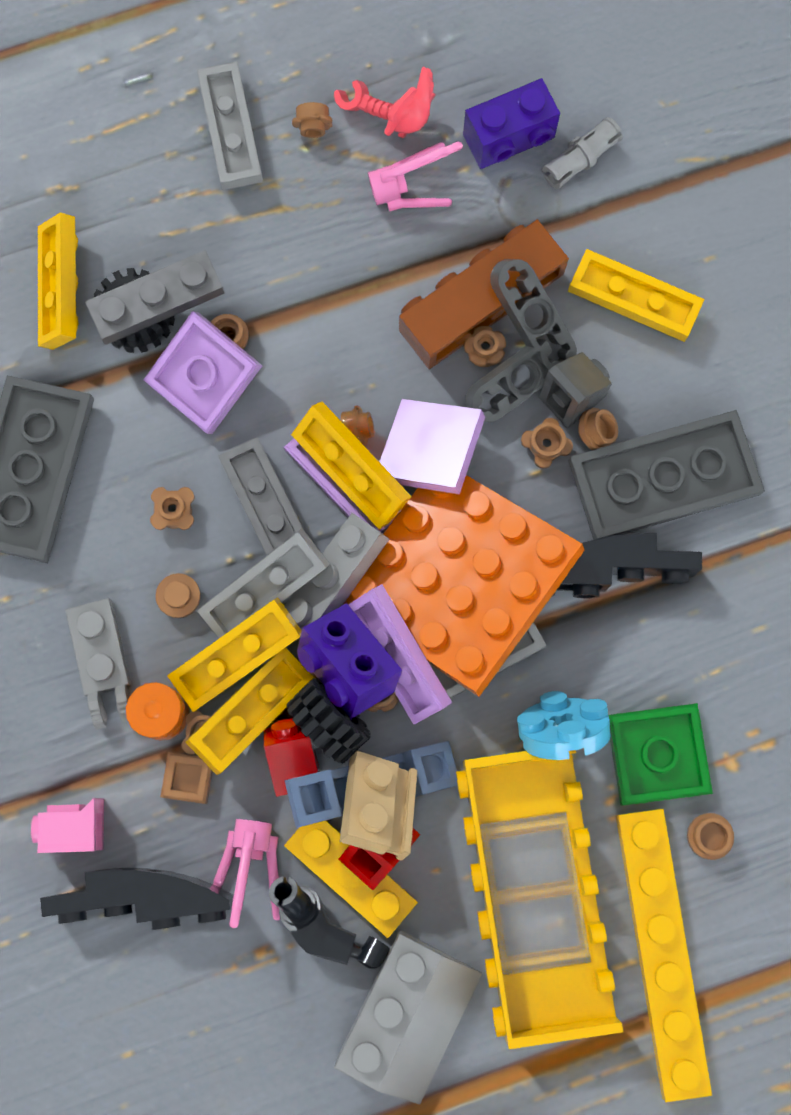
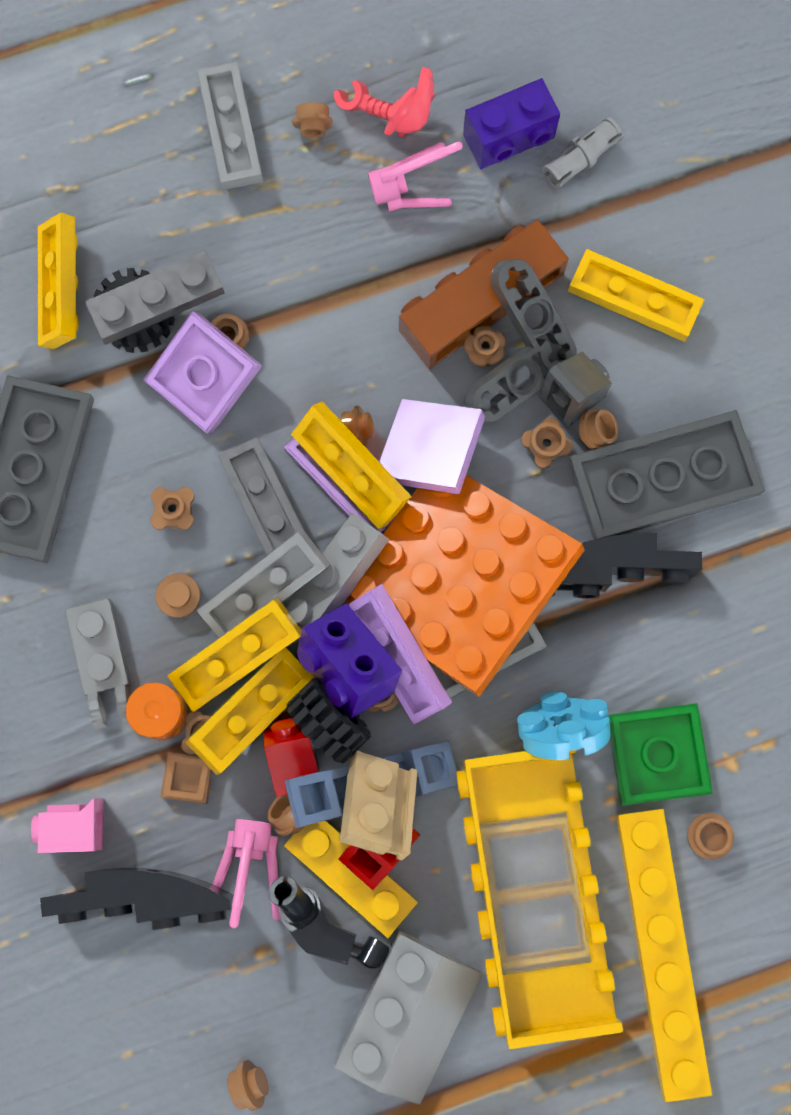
none -> medium nougat plate [227,1060,269,1111]
none -> medium nougat plate [267,795,305,836]

